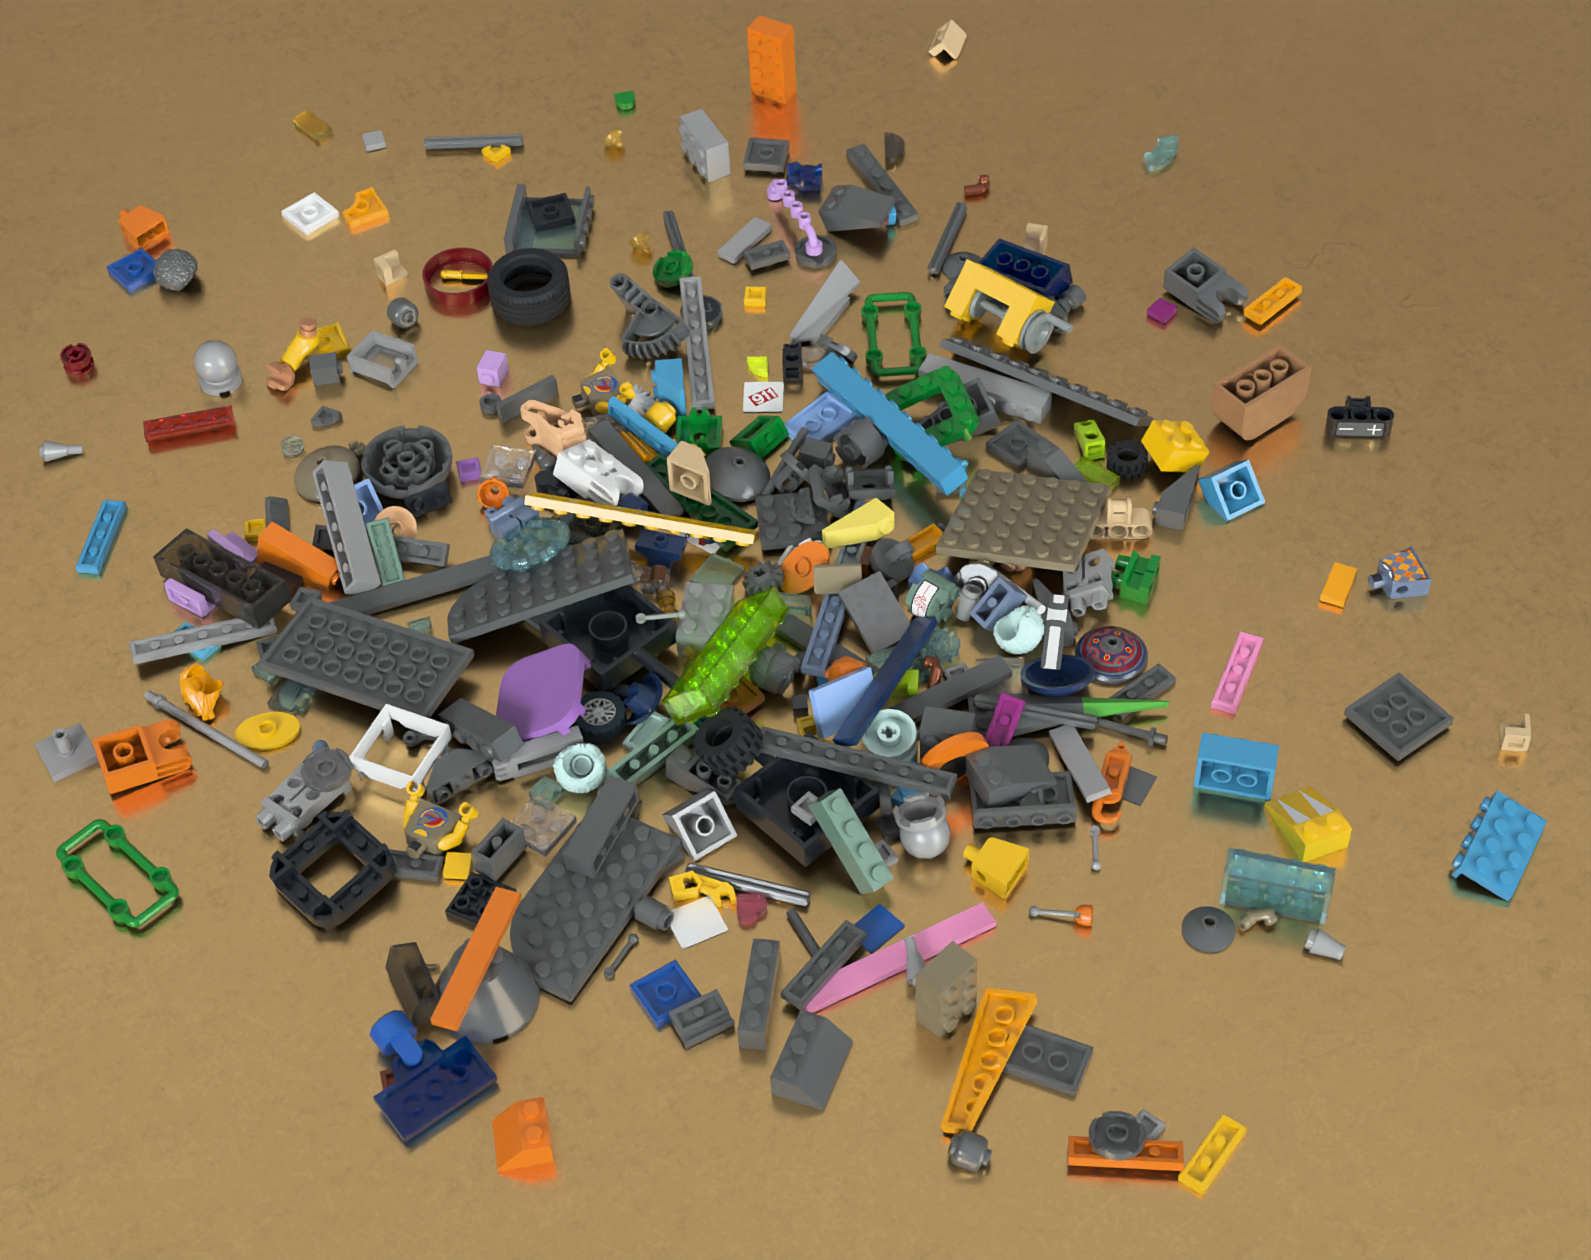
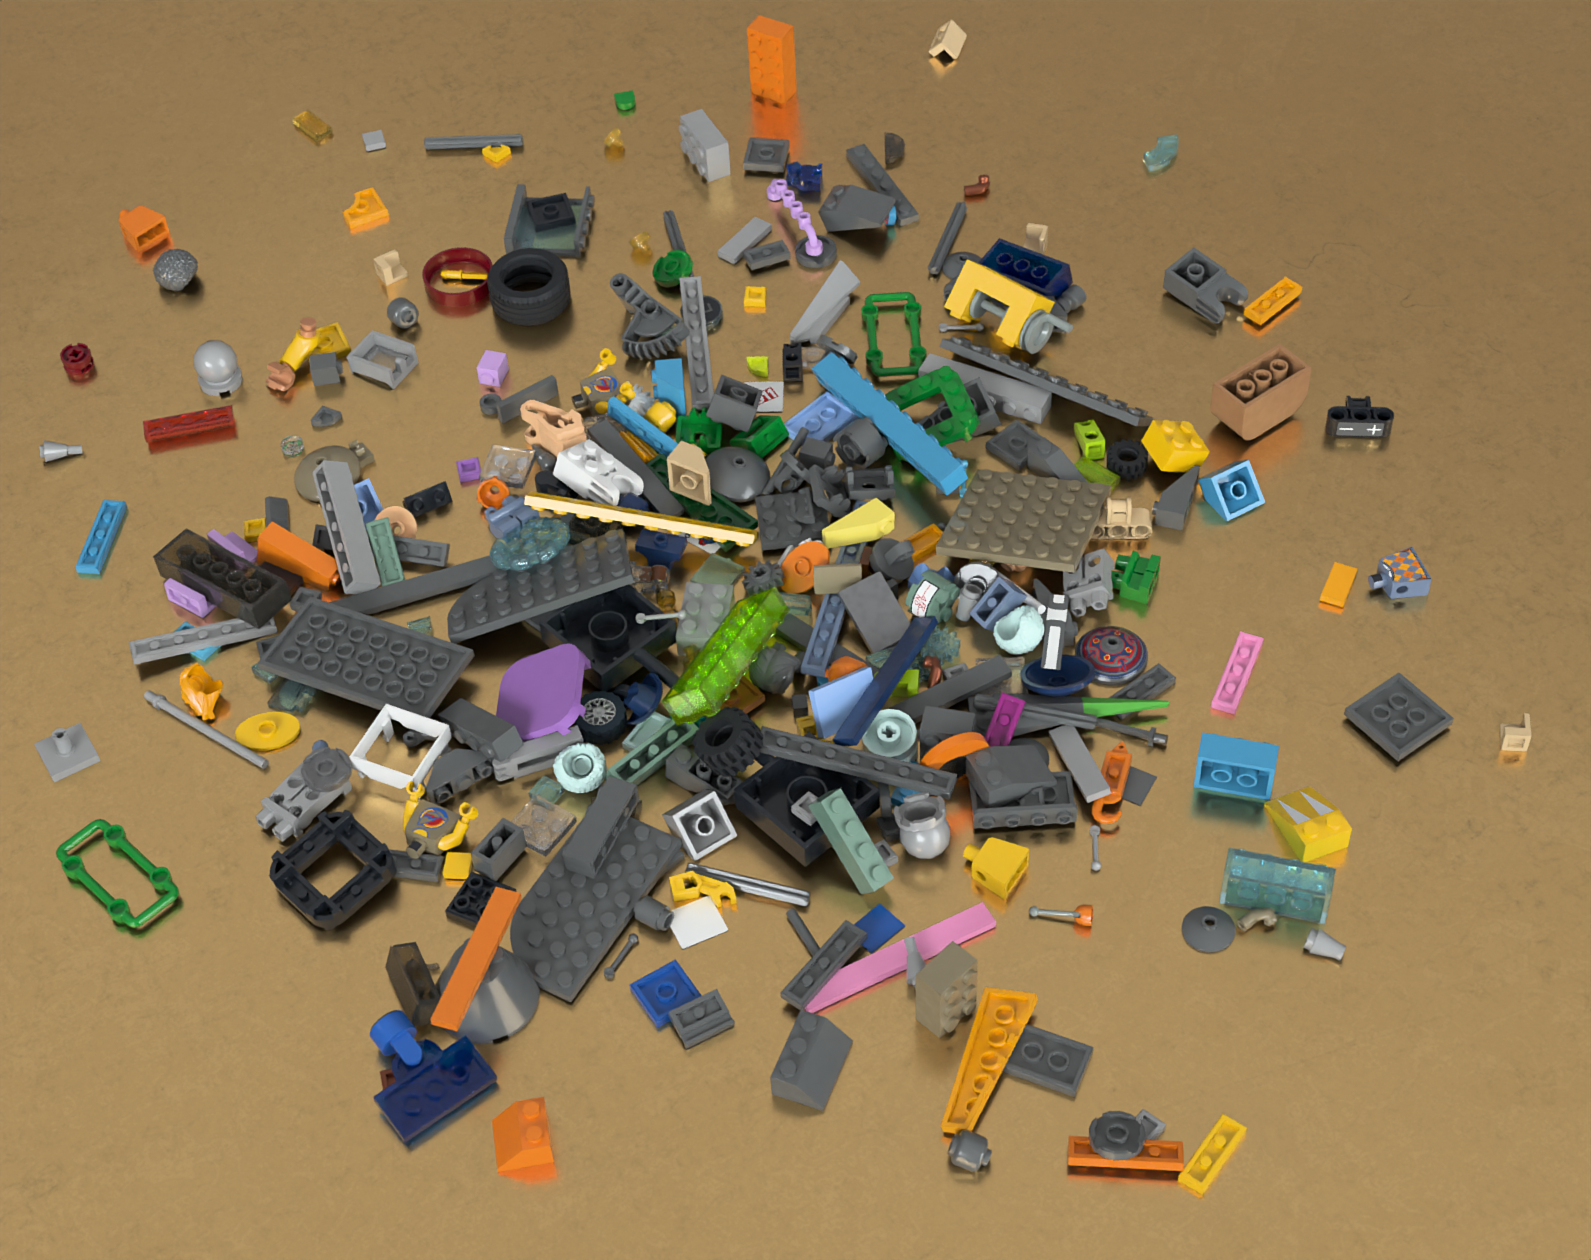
orange brick [92,719,192,794] -> none
blue tile [106,248,156,292] -> none
white tile [281,192,339,235] -> none
dark grey brick [361,425,452,500] -> none
clear pink tile [737,894,767,924] -> none
dark grey brick [737,938,781,1050] -> none
magenta tile [1147,298,1178,324] -> none
dark azure bracket [1451,790,1547,901] -> none
none -> dark grey brick [706,374,763,432]
none -> light grey hinge [939,323,984,332]

